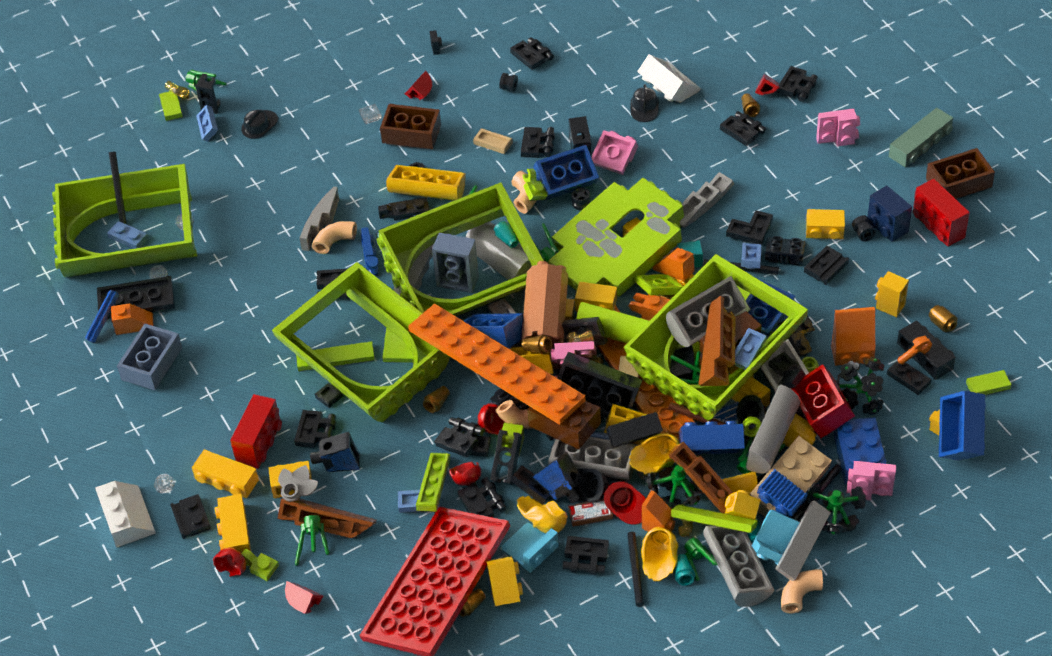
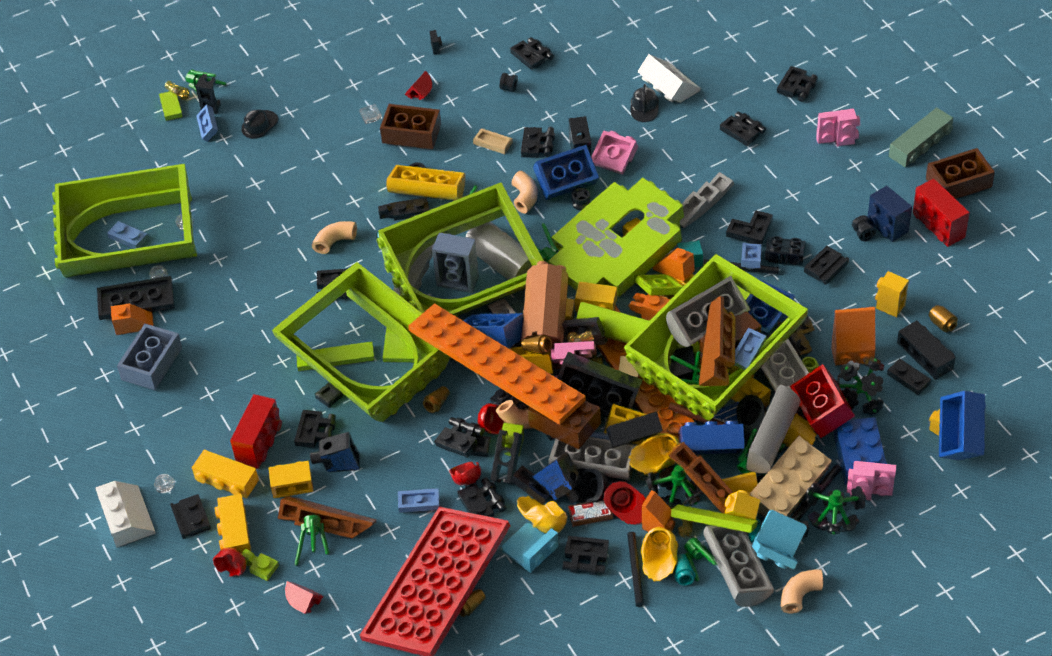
blue axle [85,290,119,343] -> none
black bar [108,151,127,224] -> none
light grey plate [278,465,318,502] -> none
light grey slope [300,186,339,251] -> none
blue hinge [361,227,378,276] -> none
lime tile [416,453,451,512] -> none
yellow brick [487,557,523,606] -> none
teal cone [494,221,519,249] -> none
lime plate [523,168,548,201] -> none
pearl gold cone [741,94,760,117] -> none
lime plate [742,417,761,437] -> none
red brick [755,74,779,95] -> none
blue brick [757,469,807,518] -> none
black tile [768,352,797,377] -> none
light grey tile [775,501,831,581] -> none
black tile [778,369,805,388] -> none
yellow brick [806,209,845,239] -> none
orange bar [897,336,932,364] -> none
lime tile [966,370,1011,395] -> none

